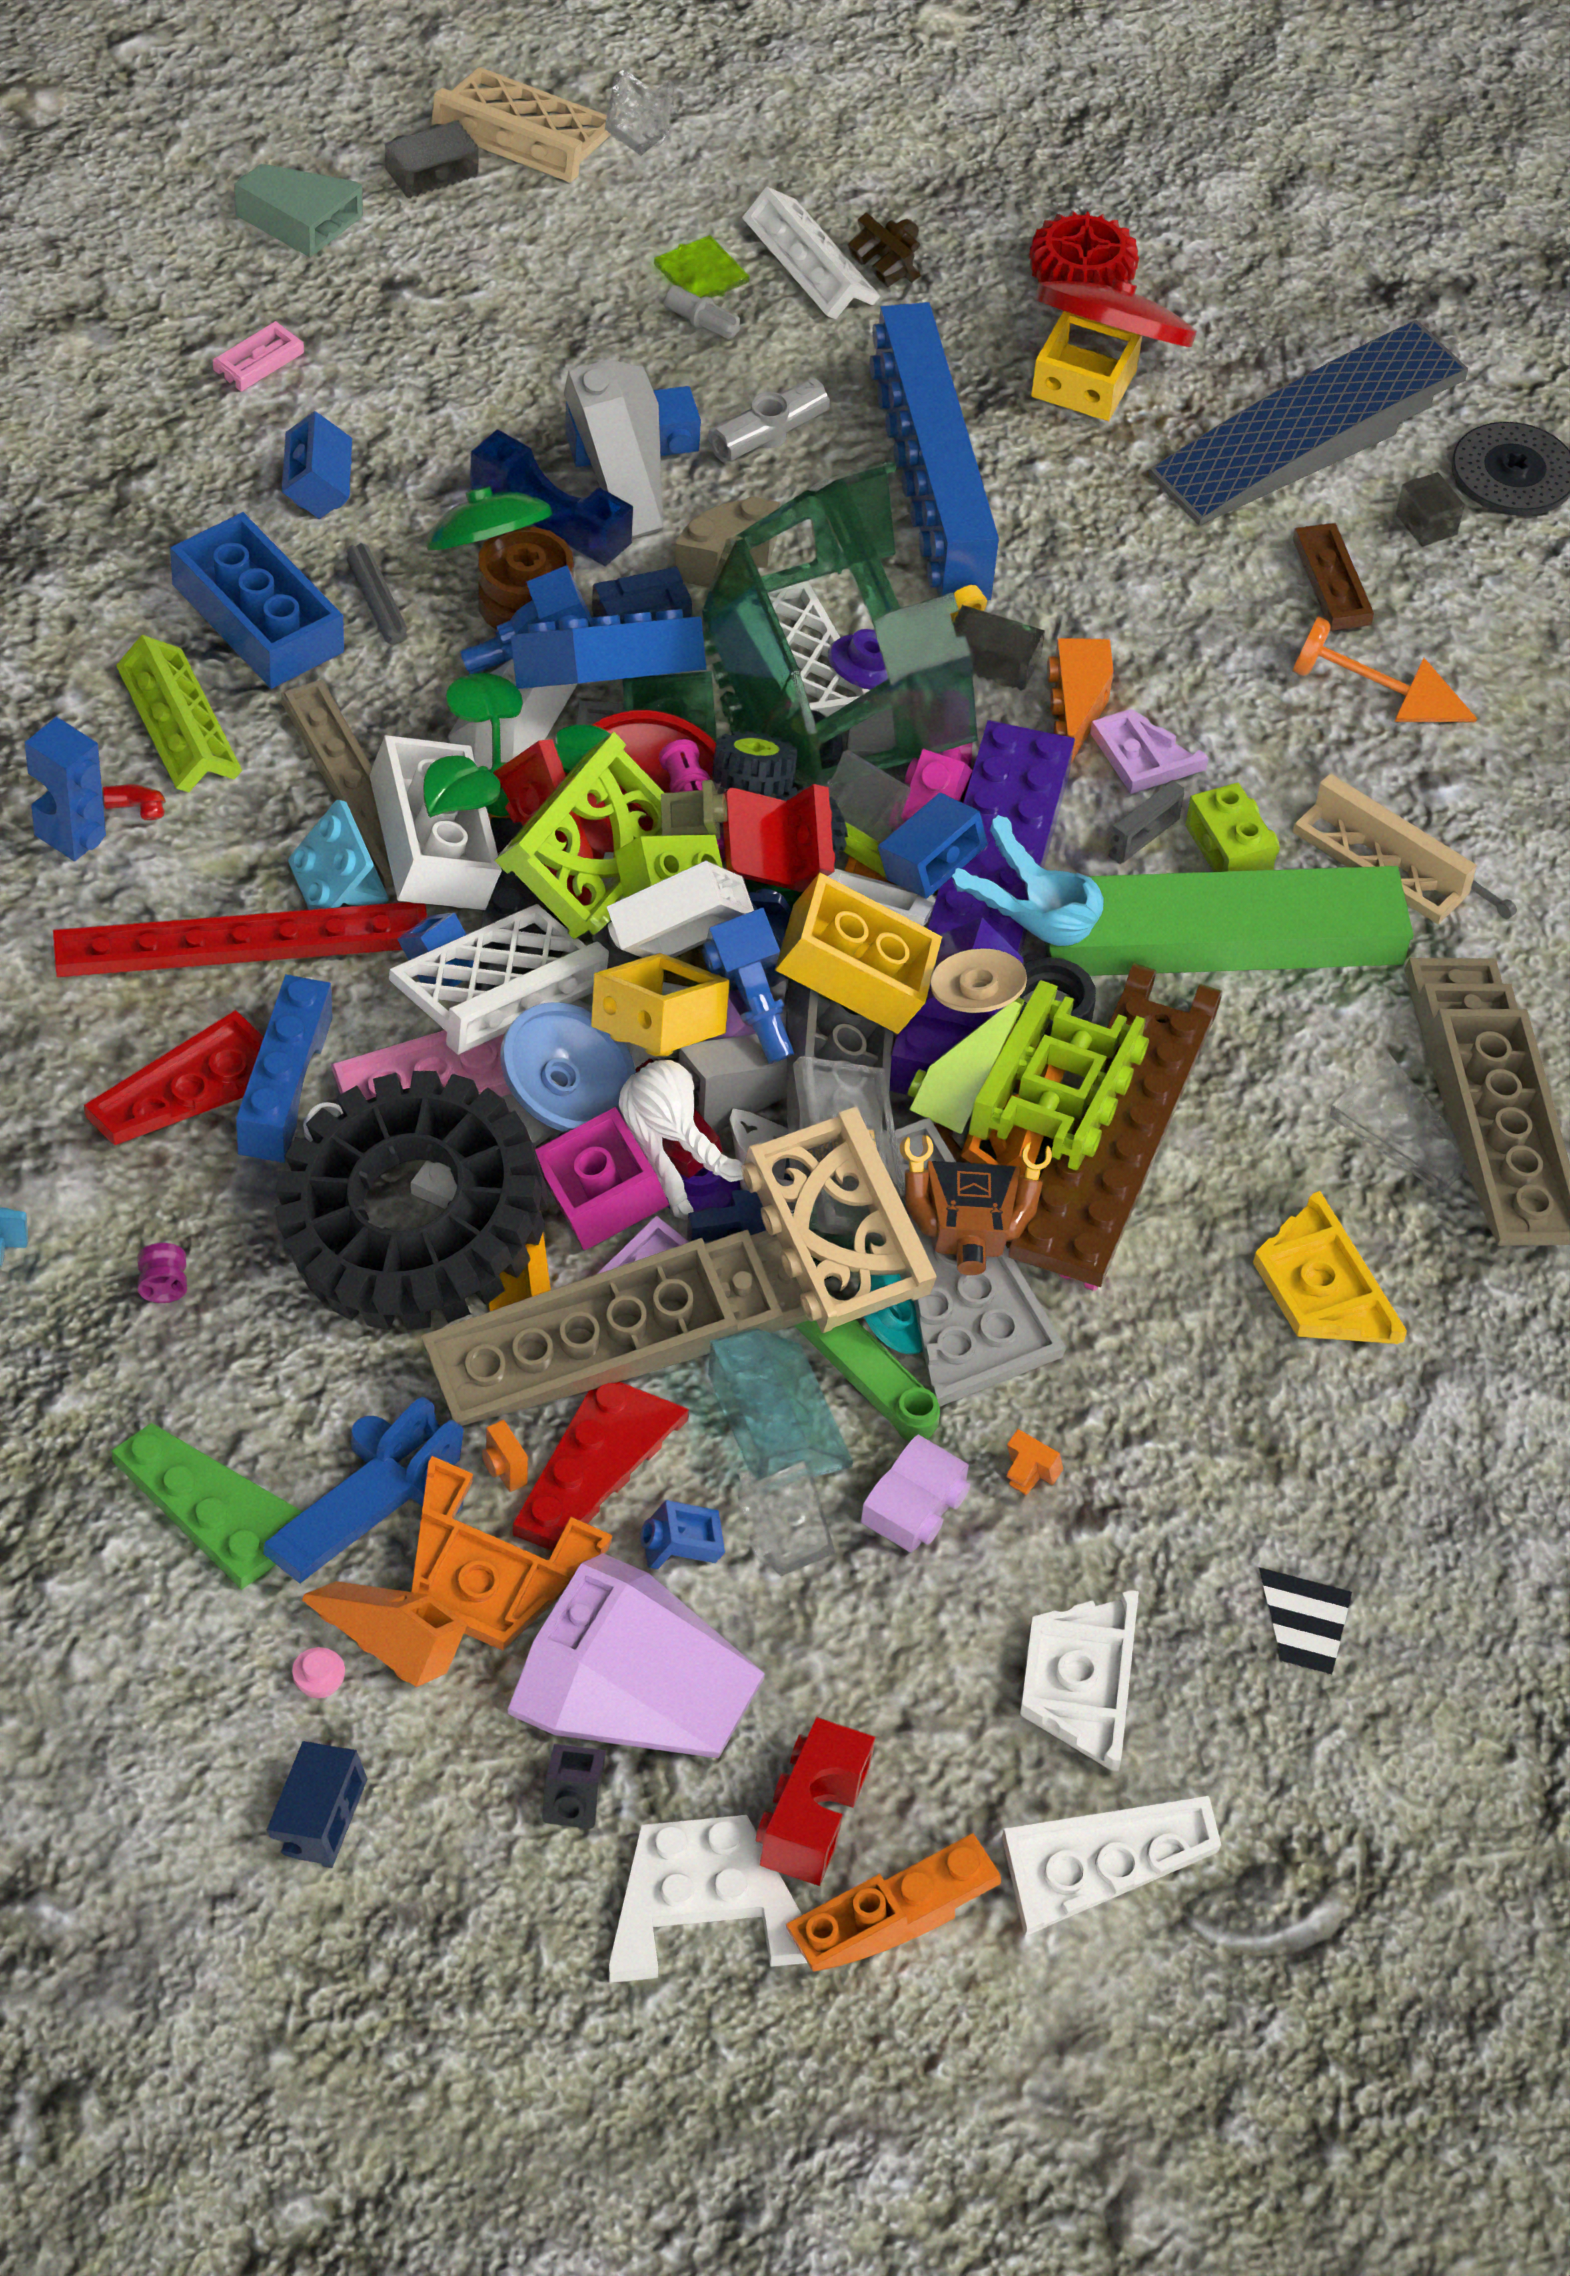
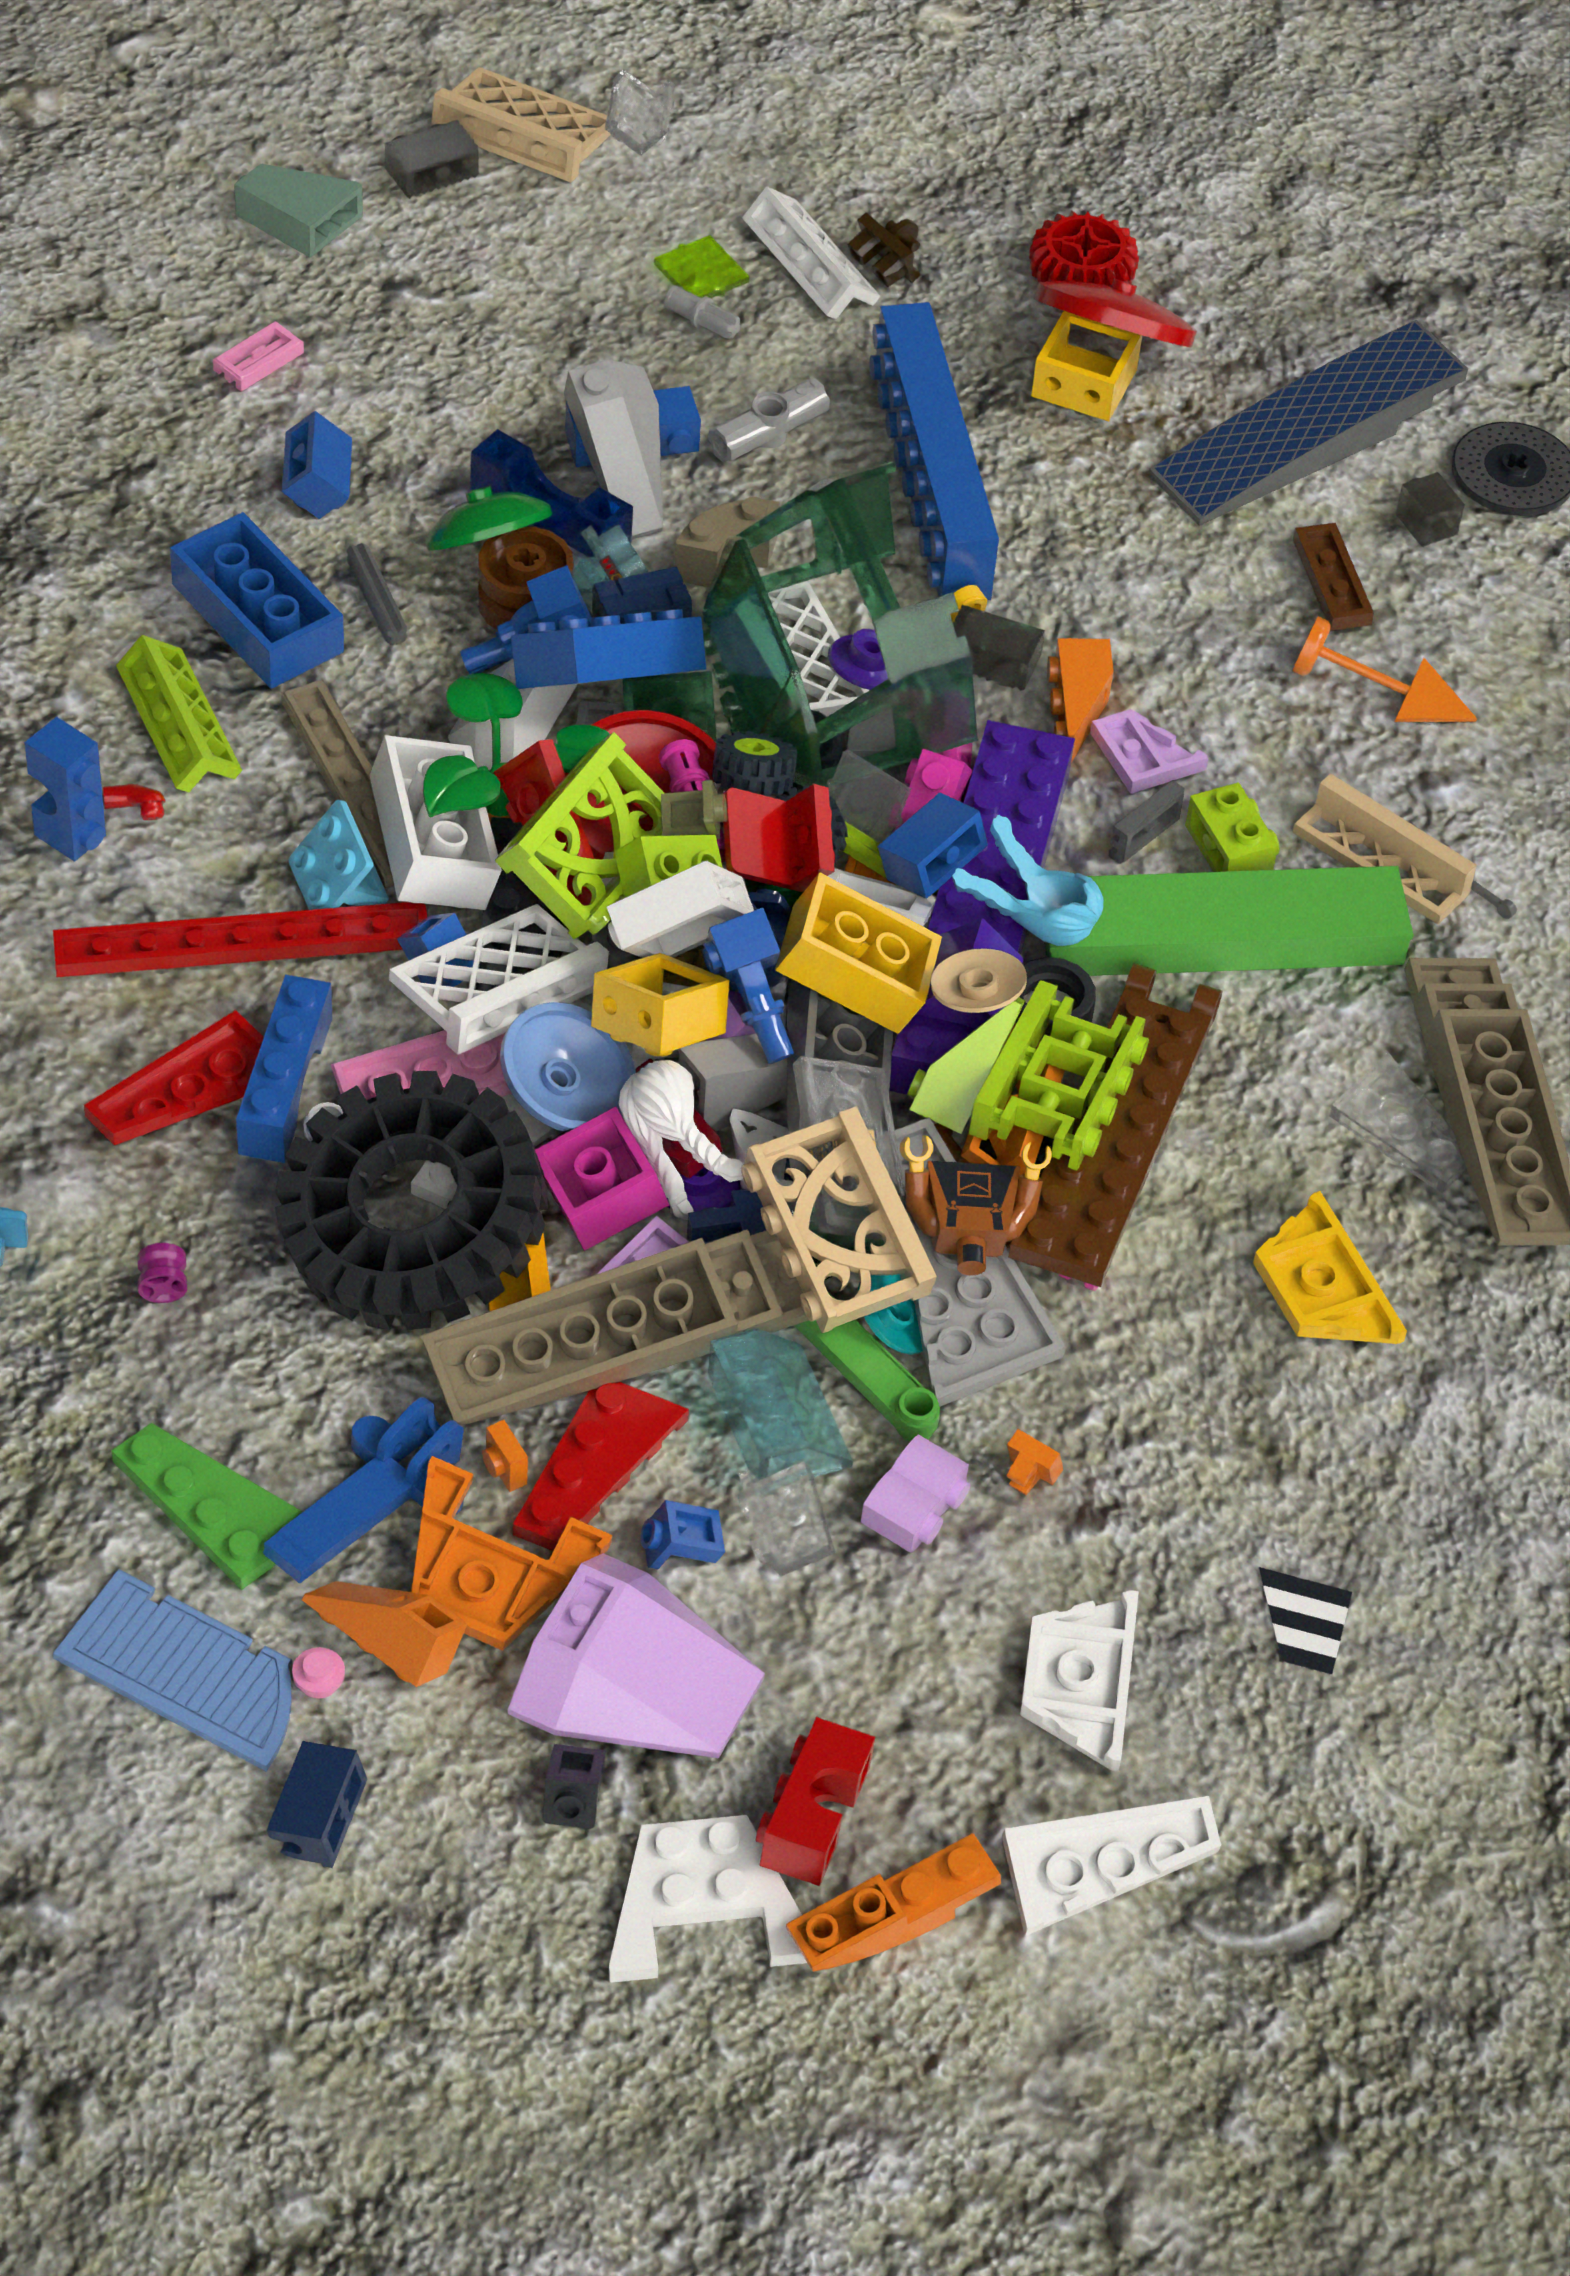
none -> medium blue piece [53,1569,293,1772]
none -> clear light blue hips [573,524,648,594]

